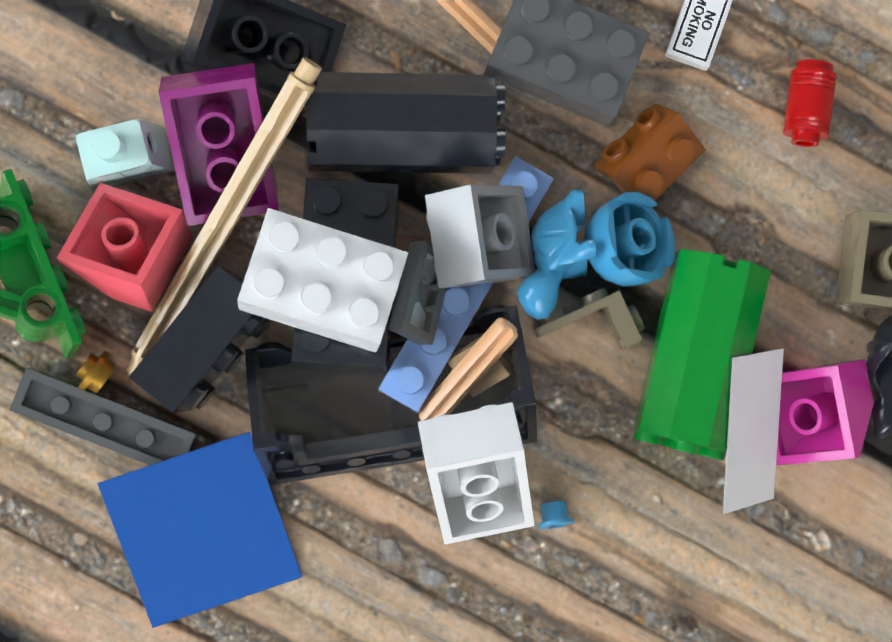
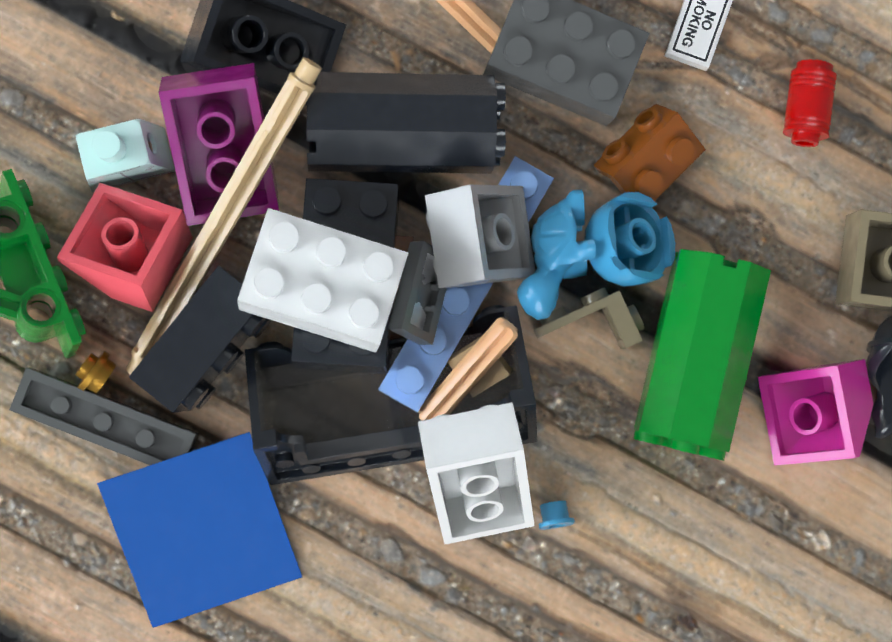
white sticker [723,348,784,514] -> none

